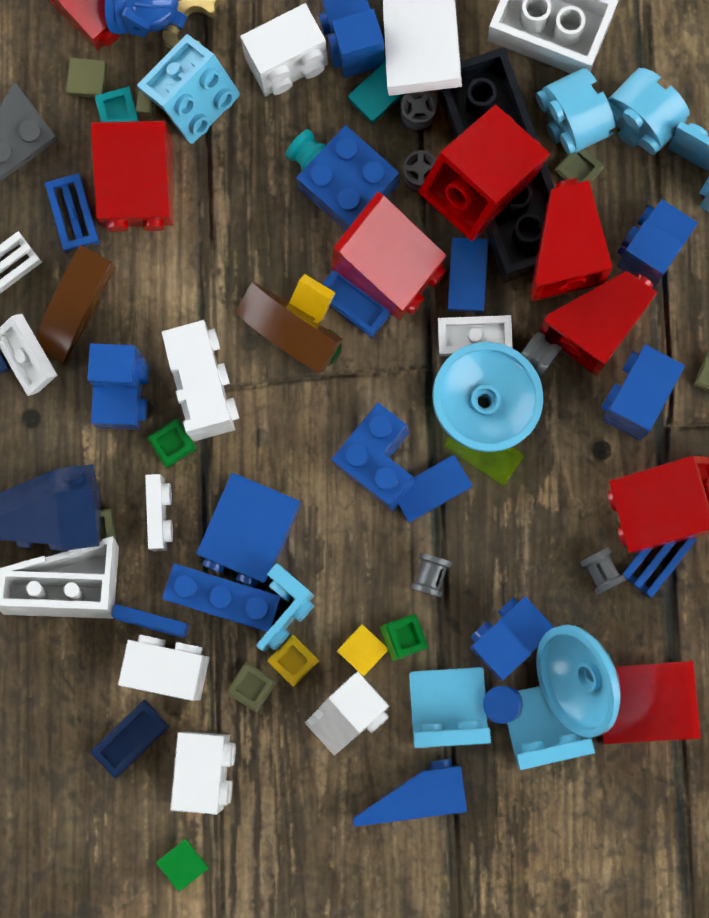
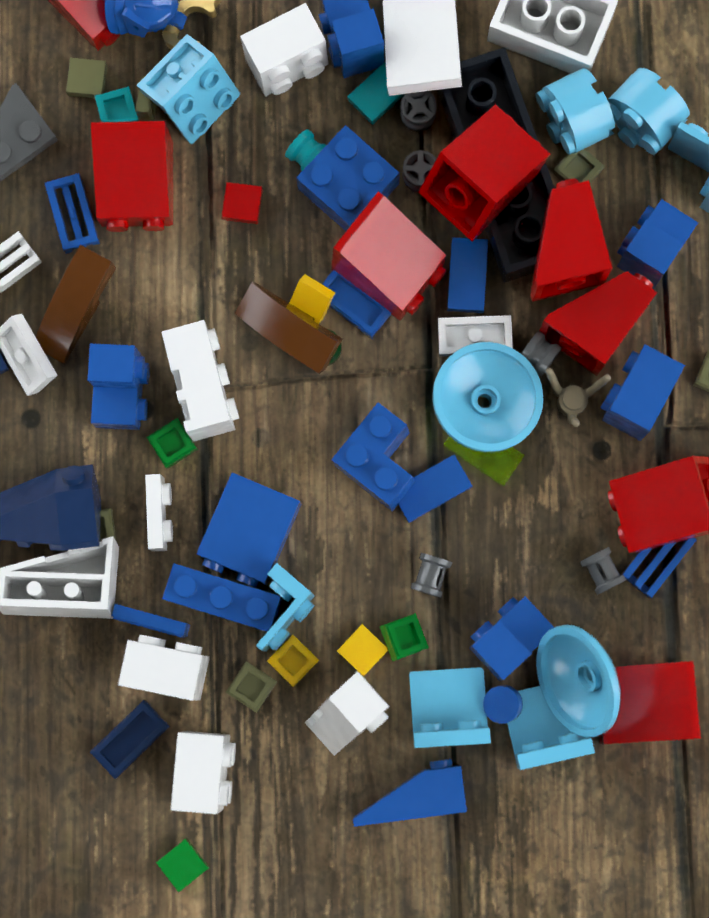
none -> red tile [222,182,263,224]
none -> dark tan plant [546,368,611,427]

